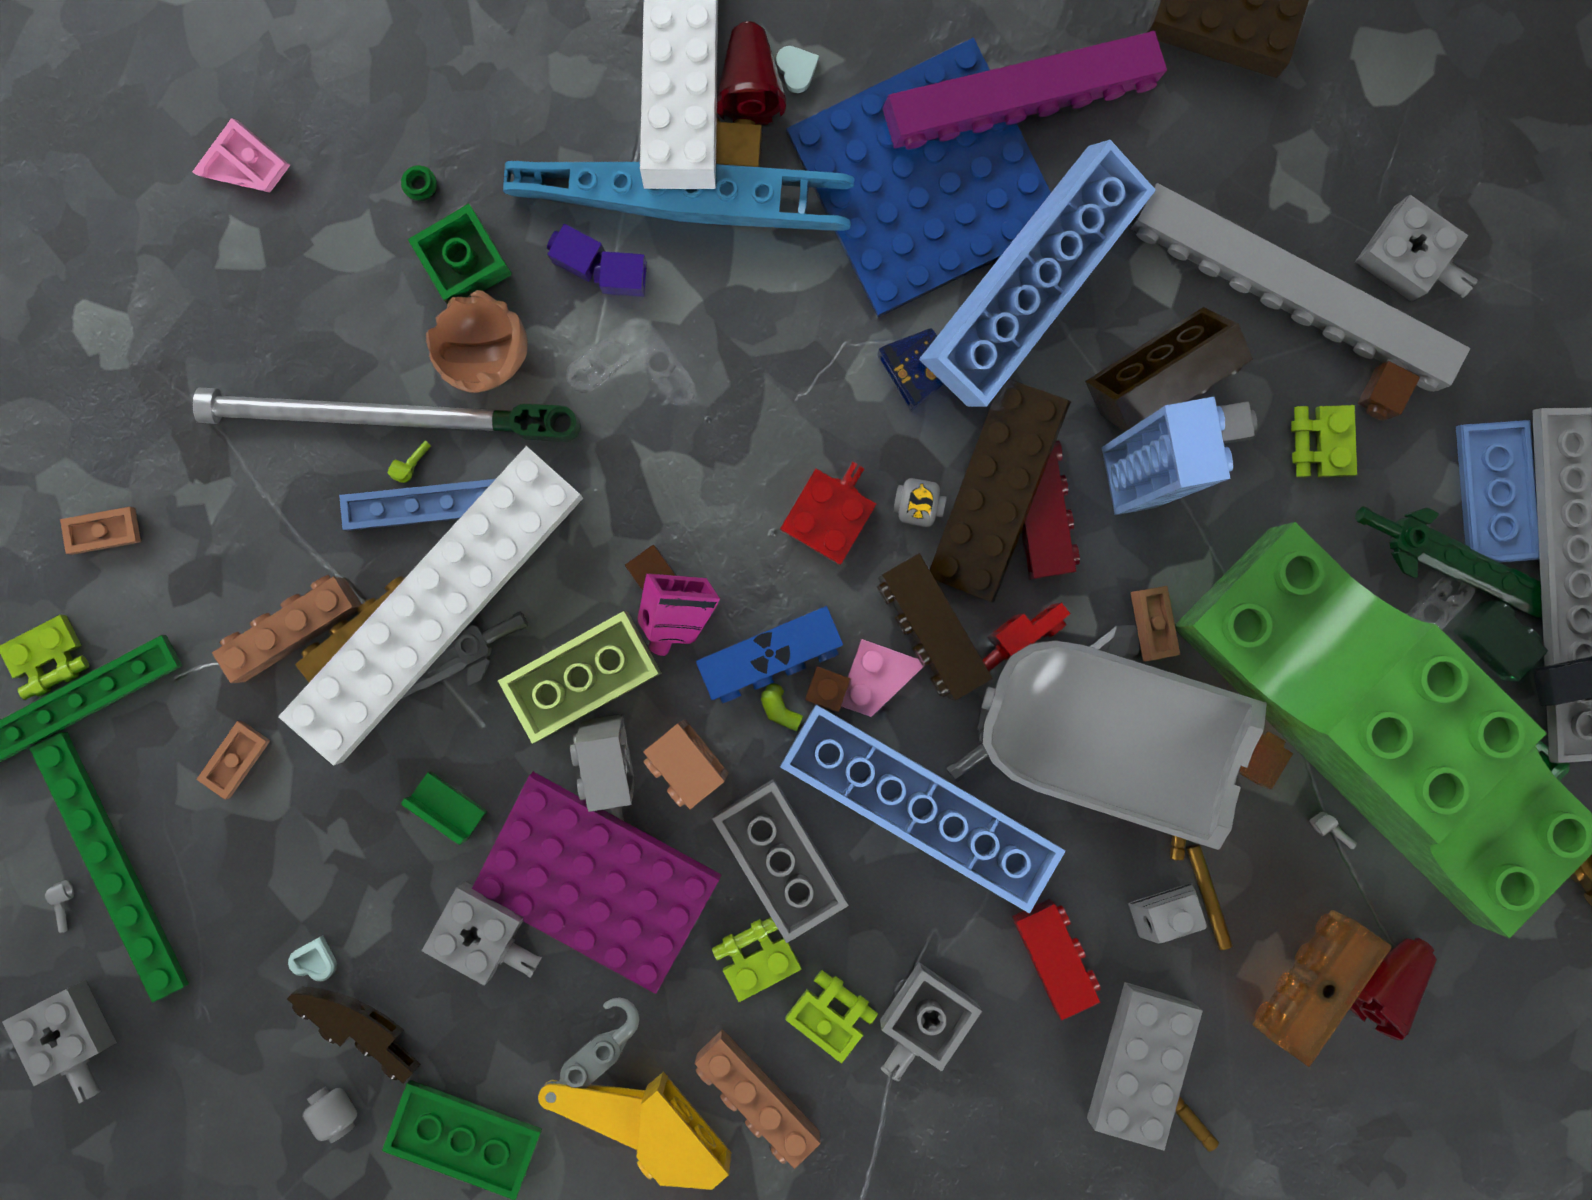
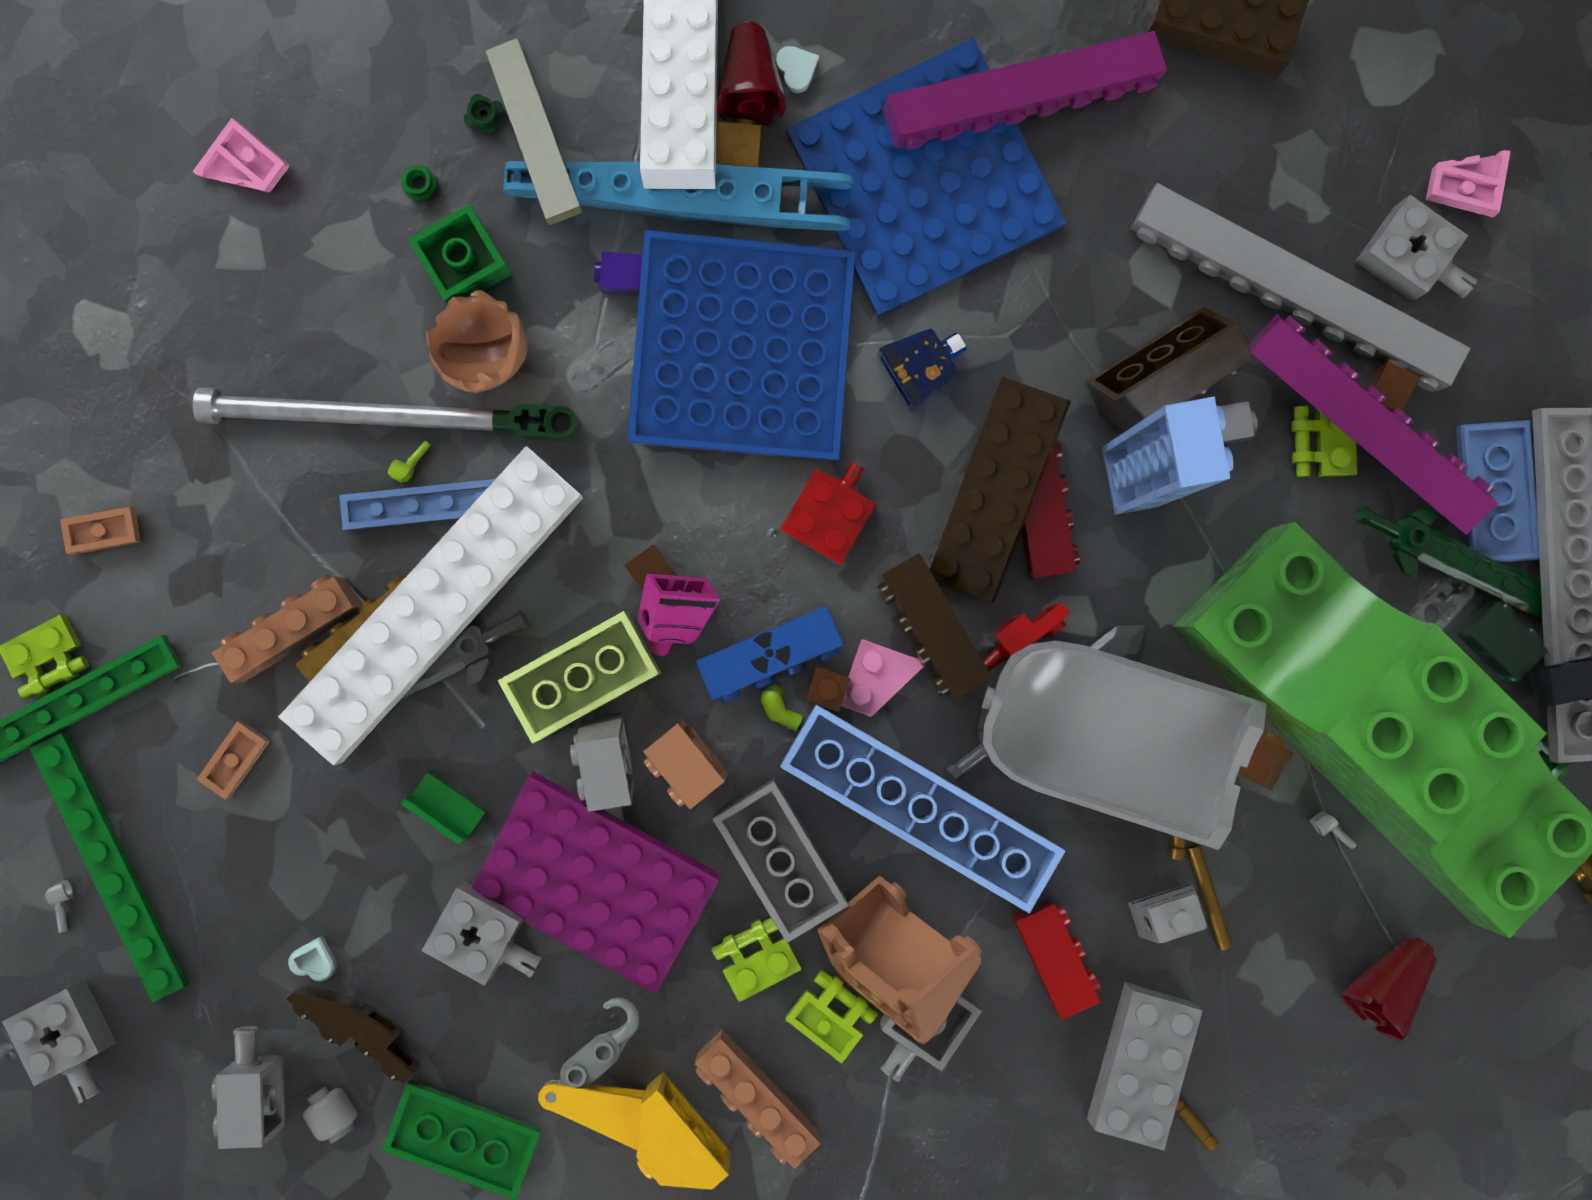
dark purple brick [547,224,605,282] -> none
light grey head [893,478,946,527] -> none
light blue brick [919,140,1156,407] -> none
nougat plate [1130,586,1180,662] -> none
clear orange brick [1253,910,1392,1067] -> none
none -> light grey brick [212,1026,285,1149]
none -> dark green plate [464,94,504,134]
none -> tile [485,38,582,226]
none -> blue plate [627,230,855,462]
none -> nougat windscreen [817,875,981,1045]
none -> magenta brick [1248,314,1498,535]
none -> bright pink wing [1426,150,1511,217]

